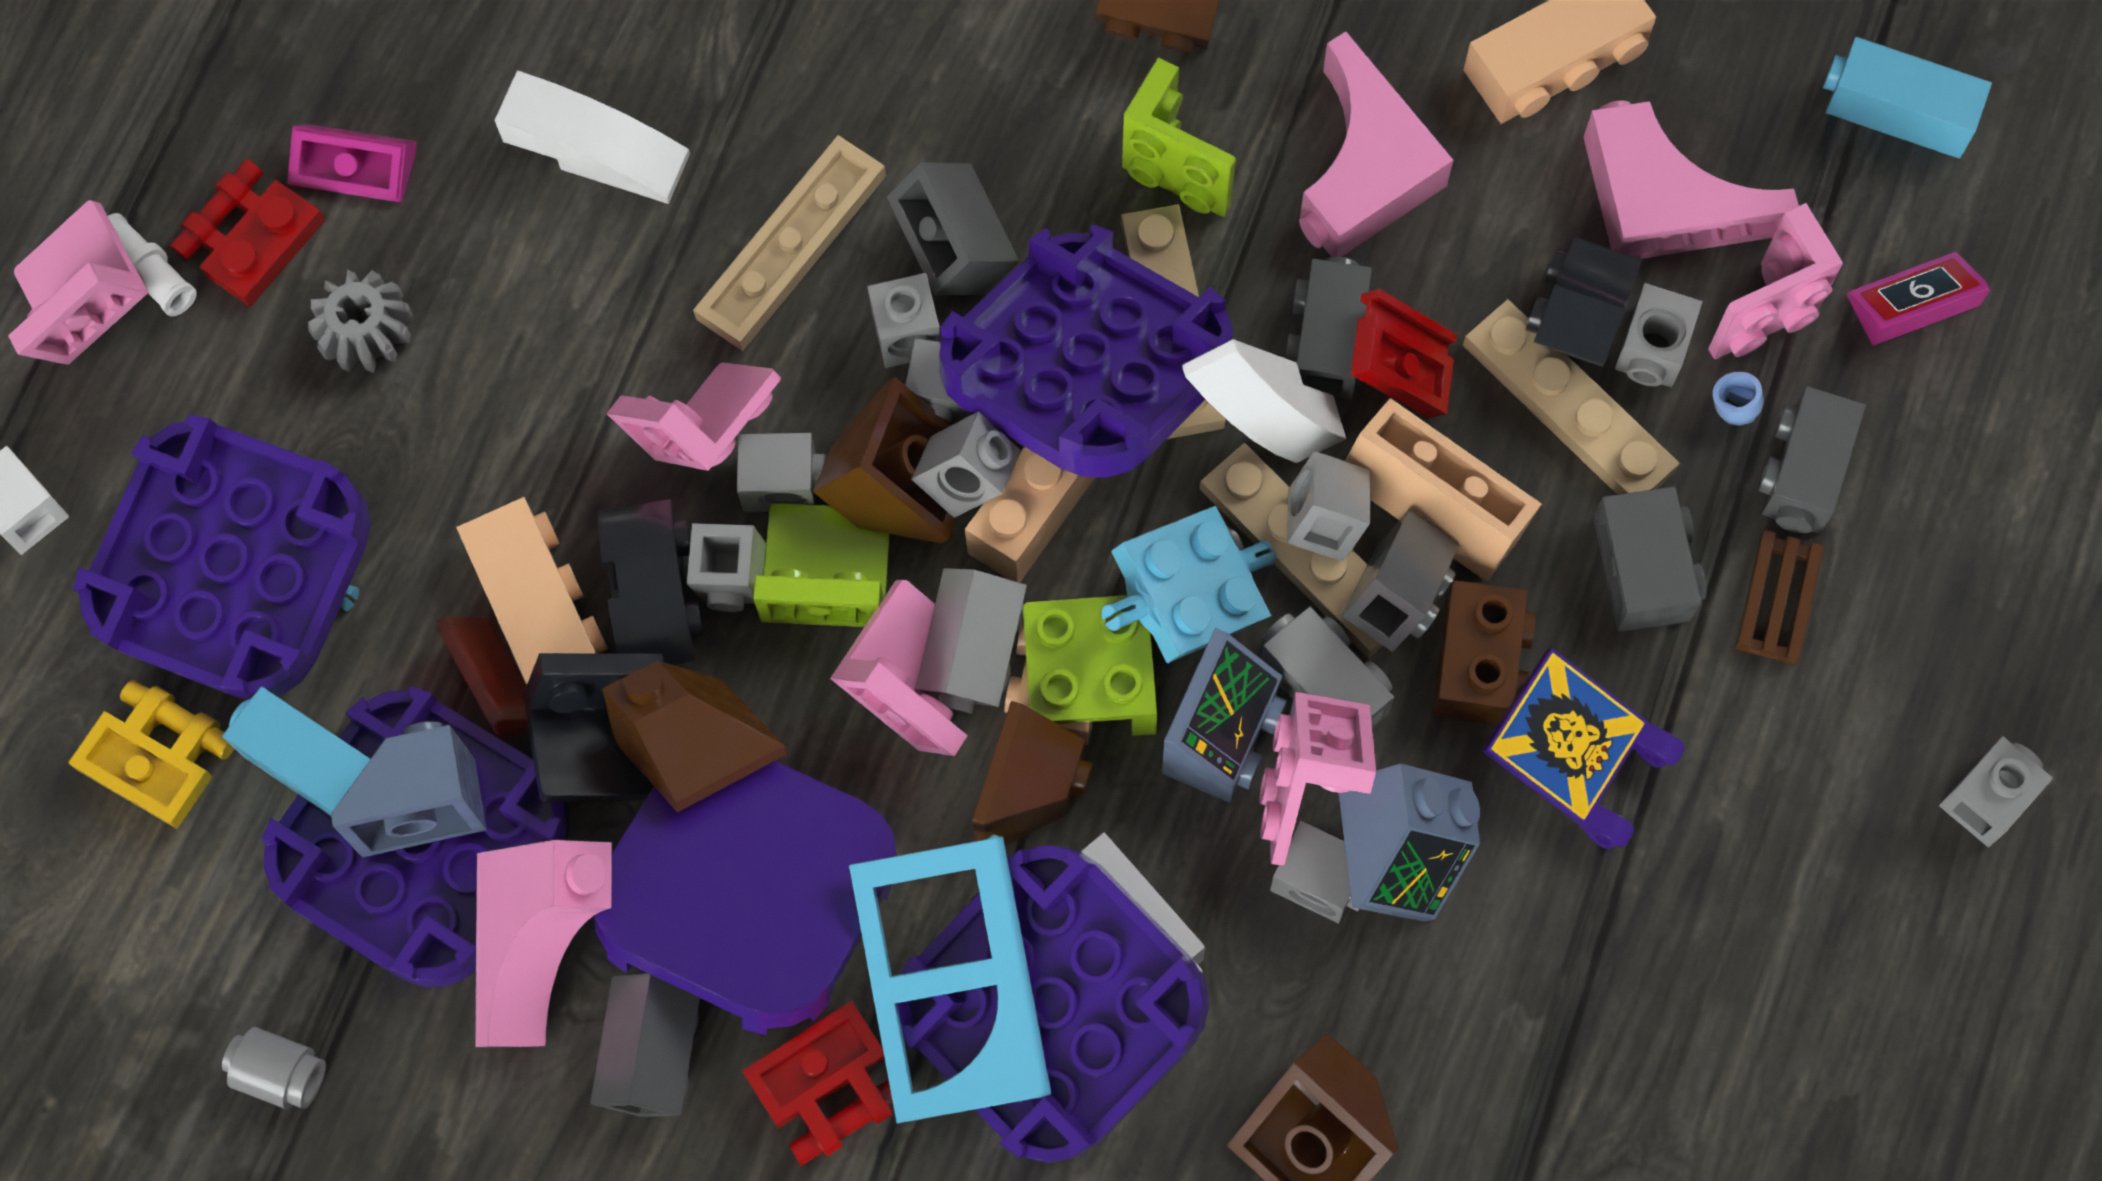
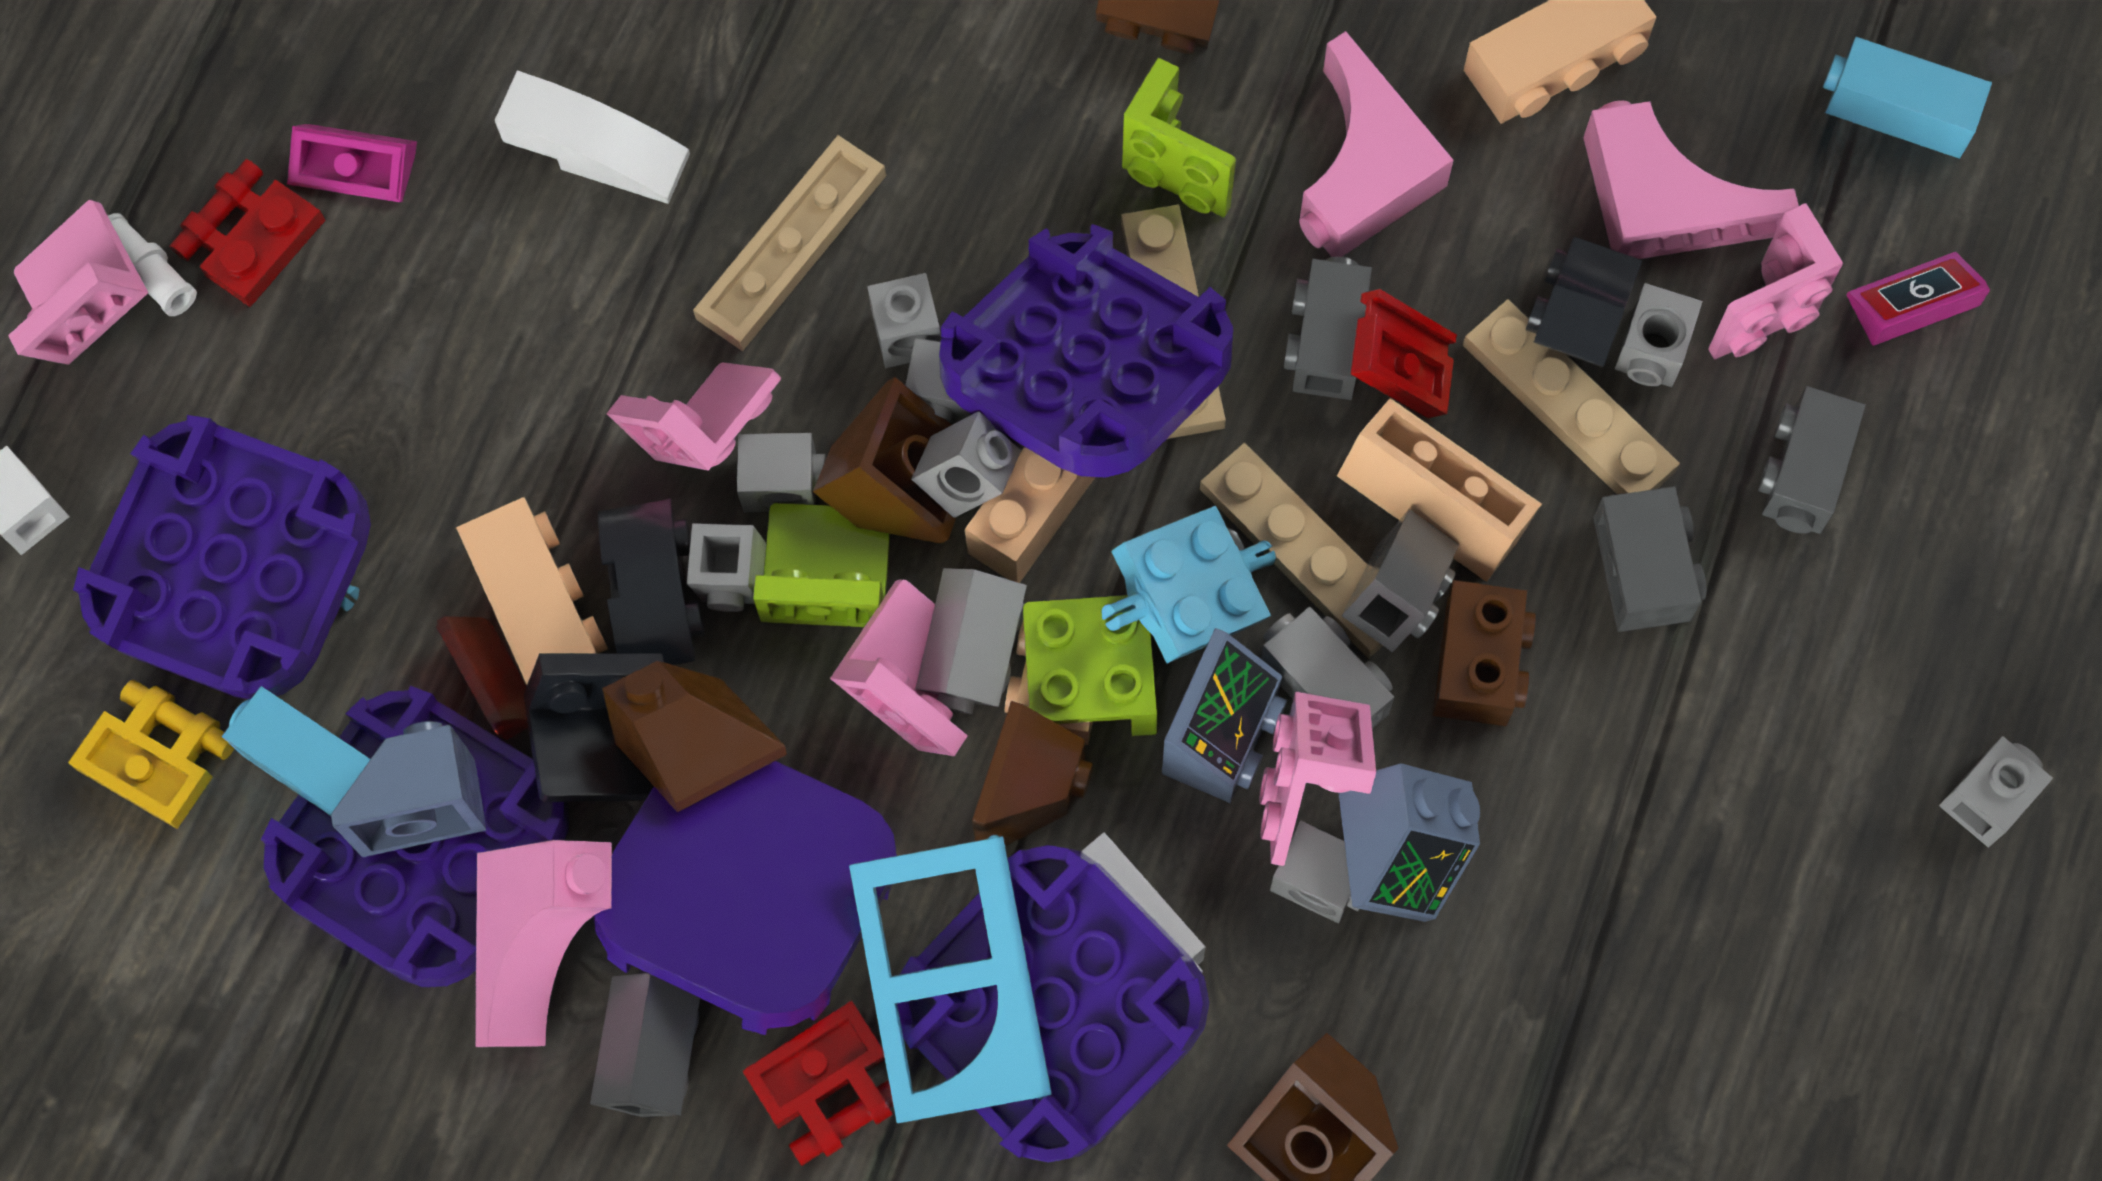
light grey brick [222,1027,326,1109] -> none
light grey gear [308,269,413,373] -> none
dark grey brick [887,162,1020,296] -> none
white slope [1182,339,1346,463] -> none
light grey brick [1287,451,1370,561] -> none
flag [1482,648,1685,849] -> none
light blue hinge [1713,372,1764,426] -> none
reddish brown tile [1735,530,1825,665] -> none

